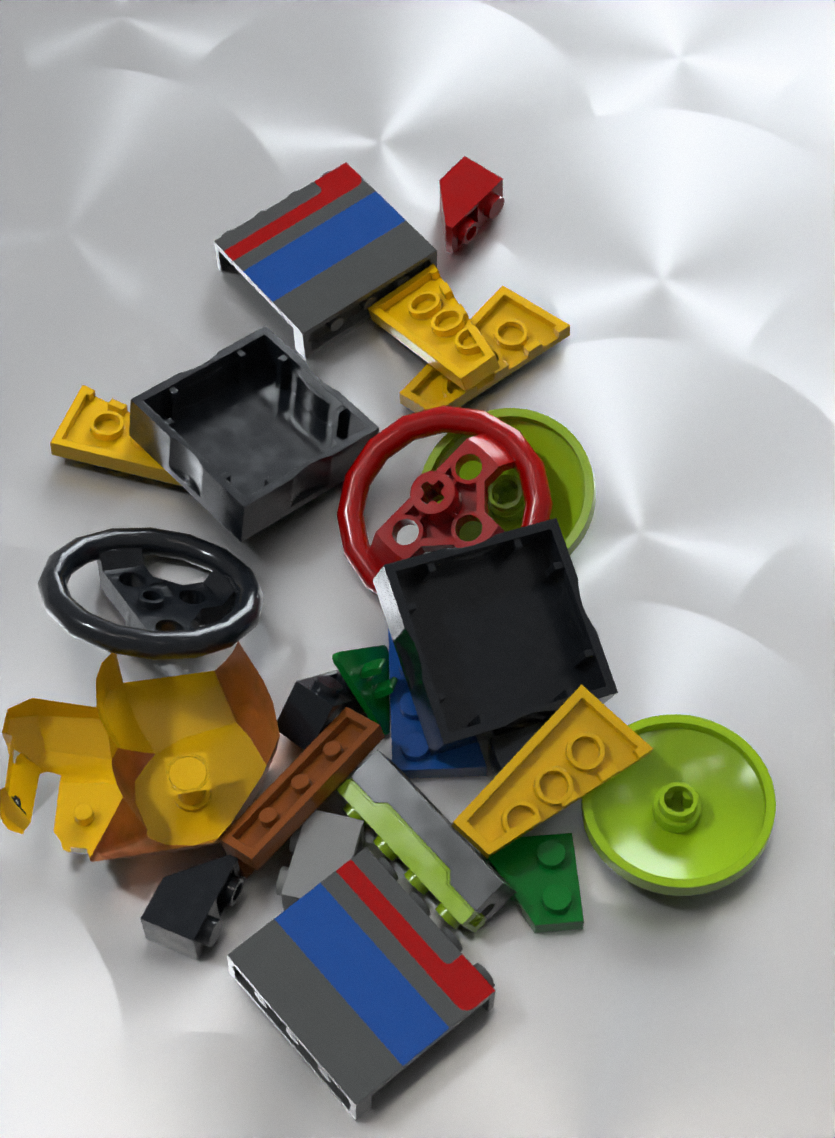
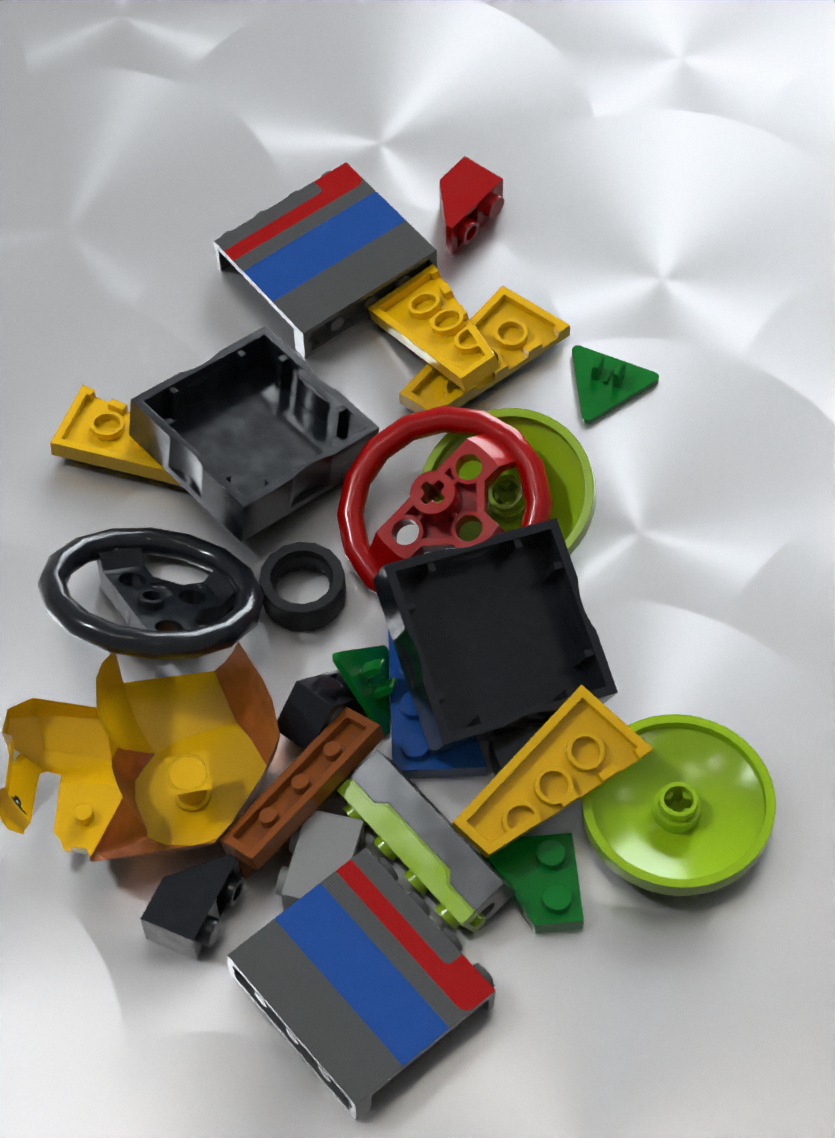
none -> black tyre [259,542,346,631]
none -> green piece [572,345,659,424]

